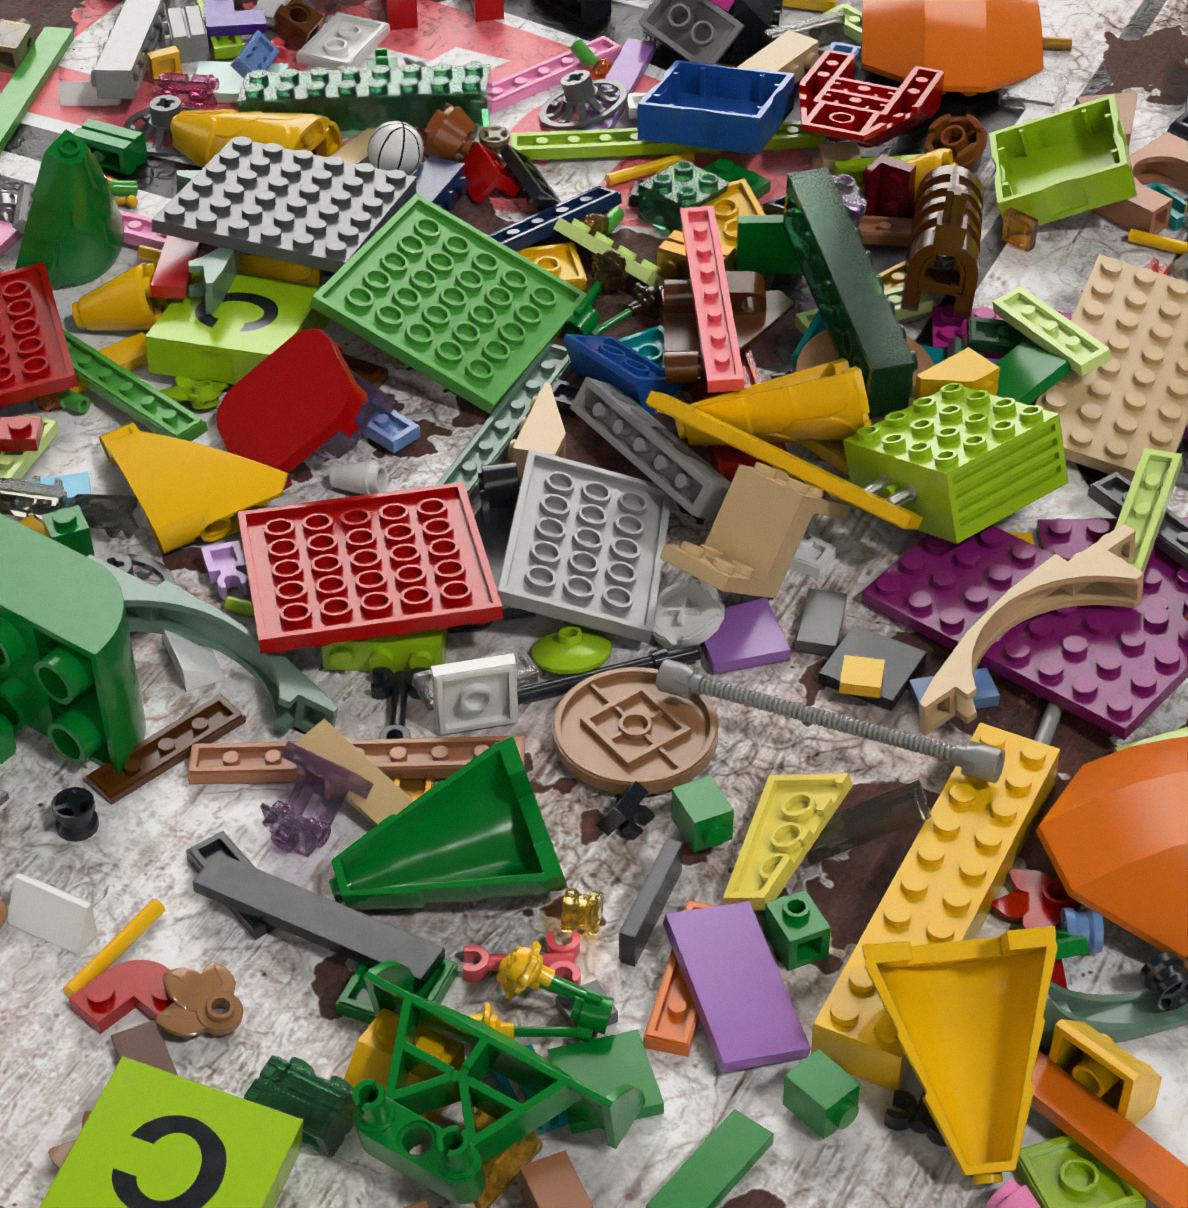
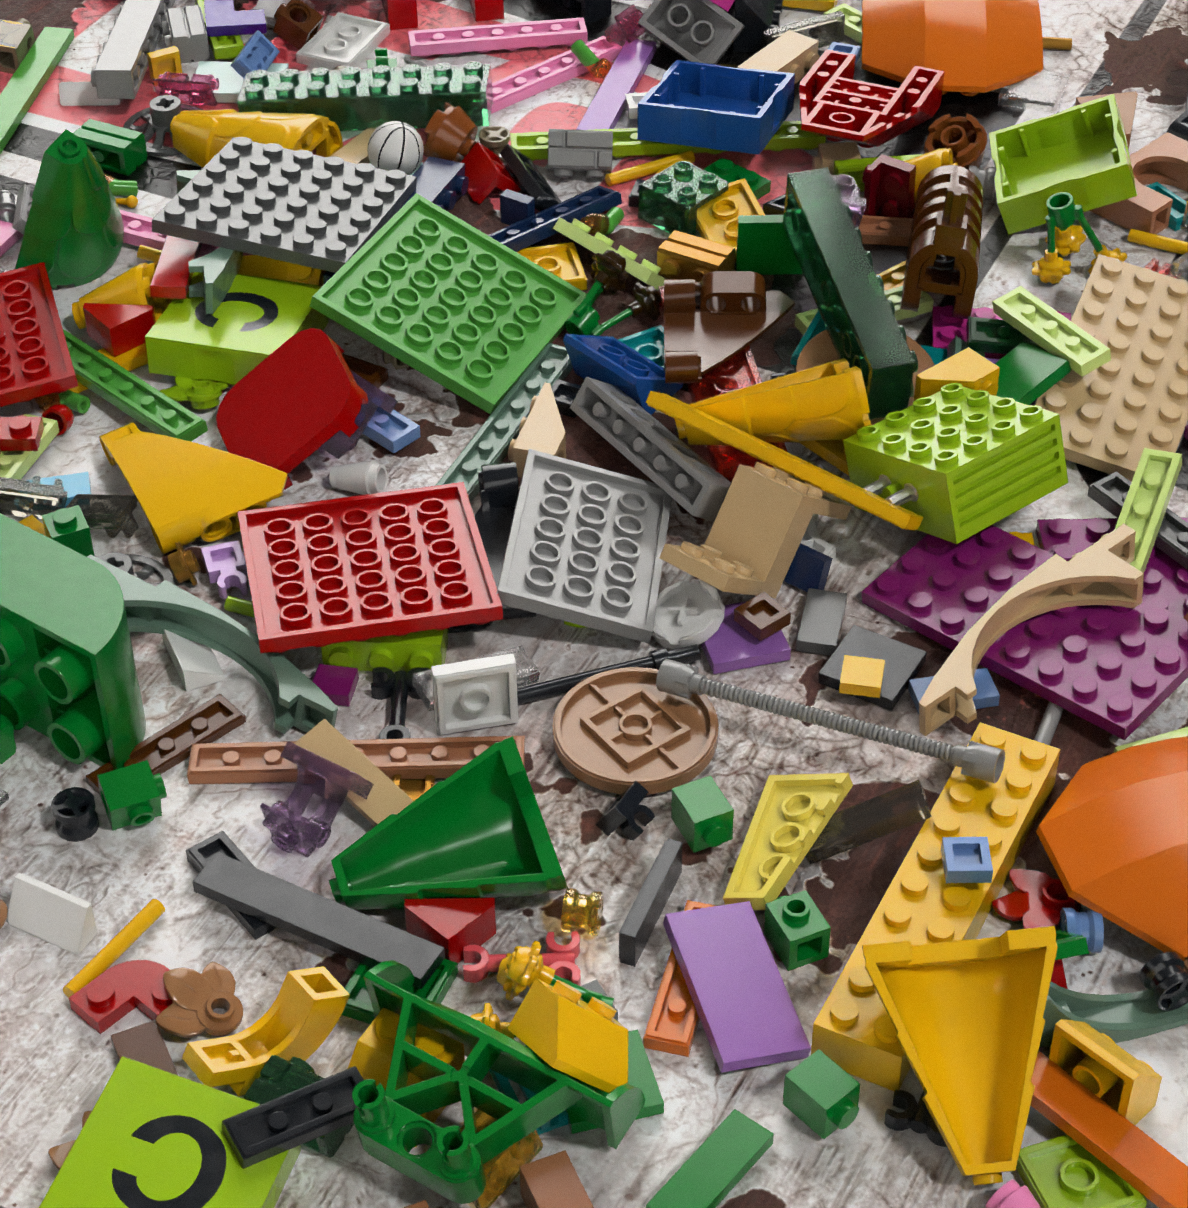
lime dish [532,626,612,674] -> none
dark grey wheel [539,70,628,130] -> none
coral plate [680,206,744,393] -> none
clear orange tile [1001,207,1039,252] -> none
none -> red hinge [42,403,74,435]
none -> red slope [83,303,156,357]
none -> green brick [97,760,167,831]
none -> pearl gold plate [168,542,200,586]
none -> yellow arch [182,966,350,1096]
none -> black tile [222,1066,364,1169]
none -> magenta tile [313,664,359,706]
none -> red slope [404,898,496,964]
none -> bright pink plate [408,17,588,58]
none -> dark blue tile [500,189,535,225]
none -> yellow slope [507,978,628,1093]
none -> light grey brick [547,129,613,178]
none -> clear pink hinge [605,4,646,44]
none -> reddish brown plate [734,592,791,641]
none -> dark blue tile [784,543,833,593]
none -> medium blue plate [941,837,993,883]
none -> light grey wheel [969,165,995,200]
none -> plant [1032,192,1128,284]

